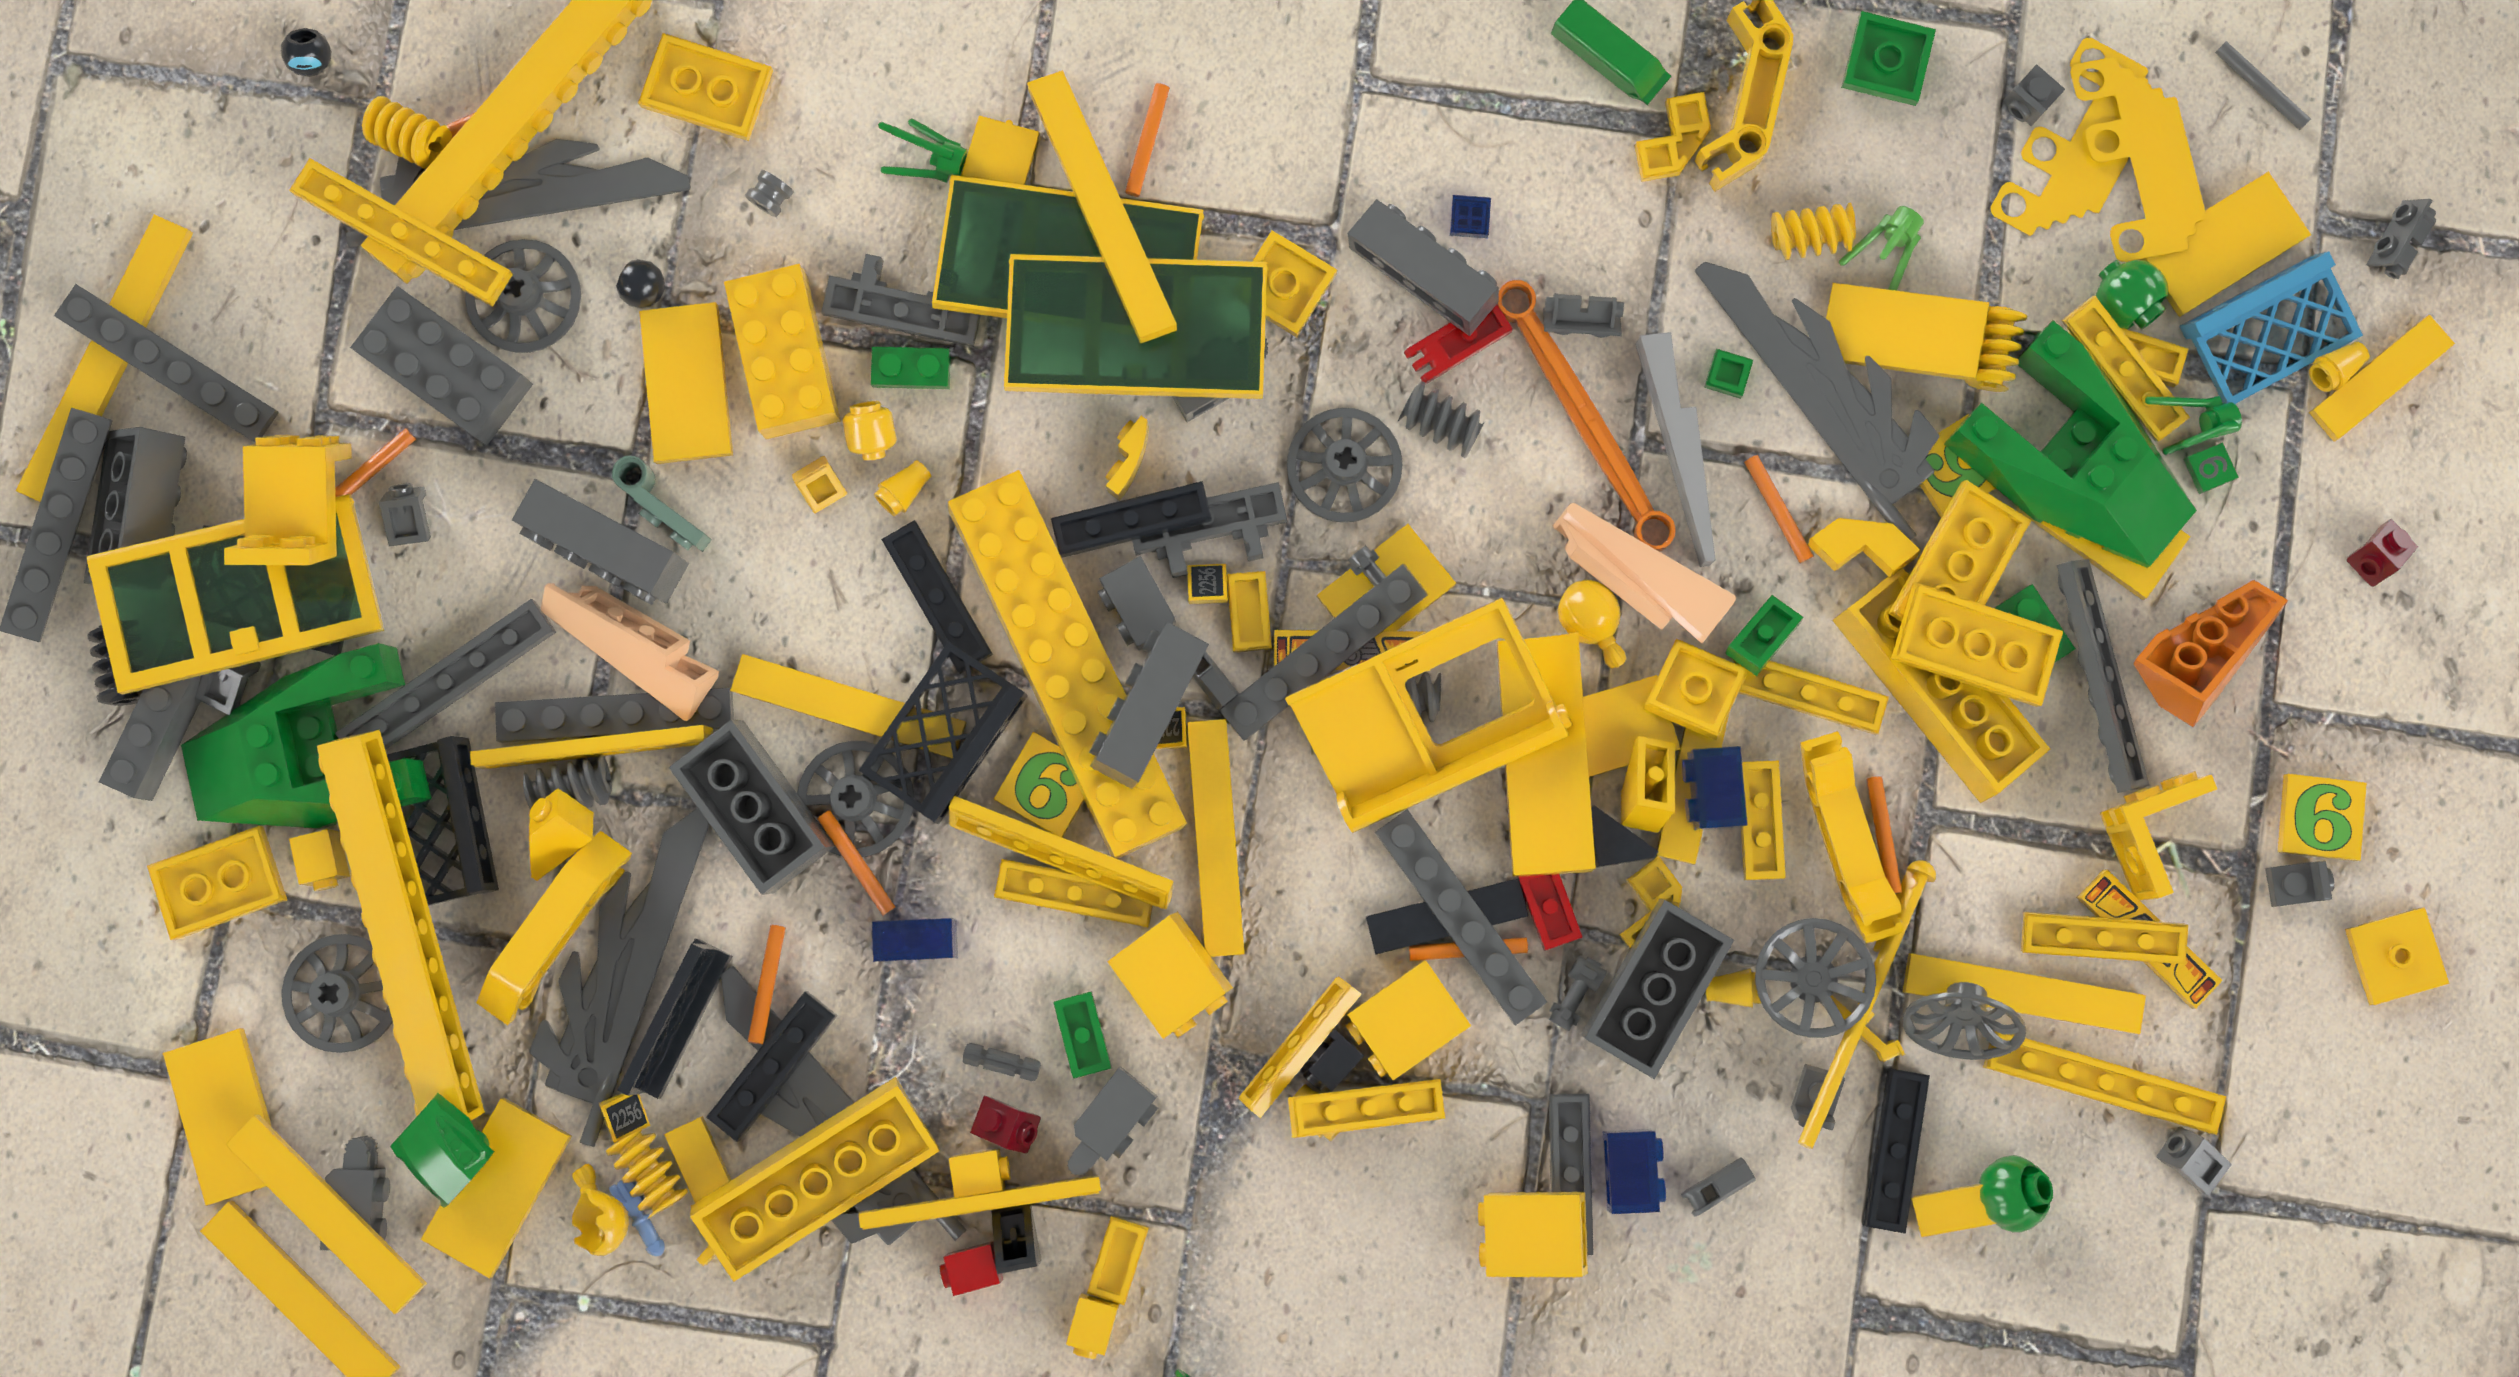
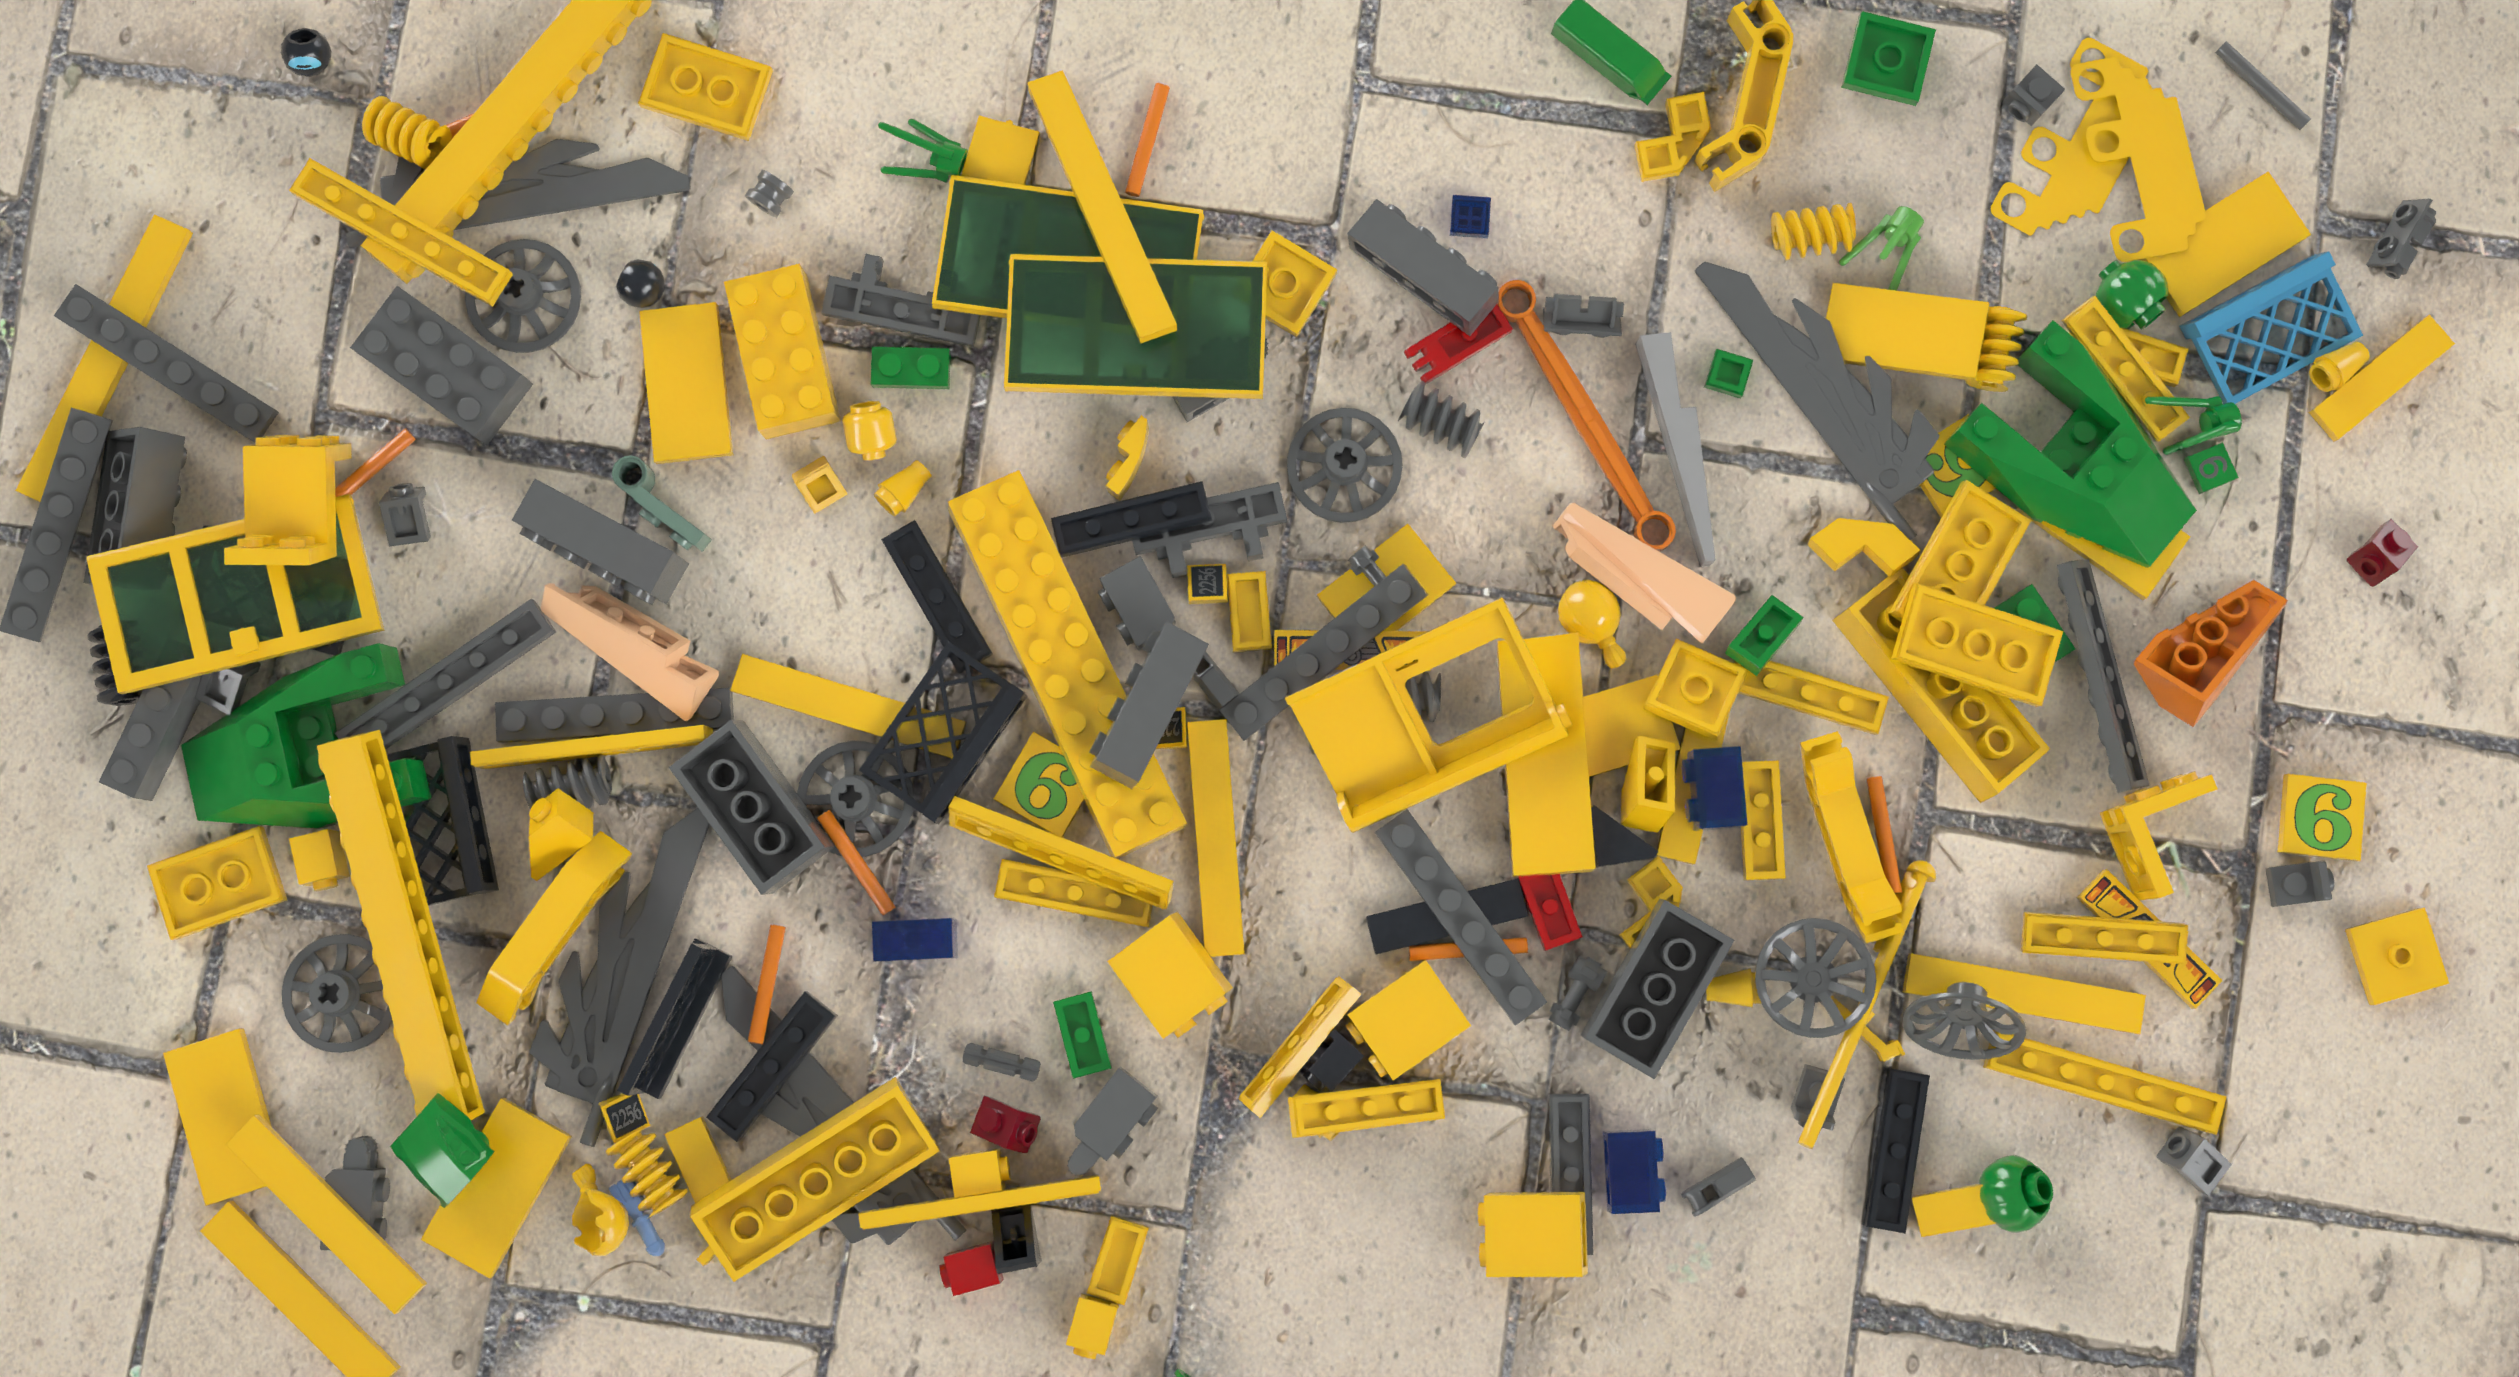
orange bar [1744,455,1814,564] -> none

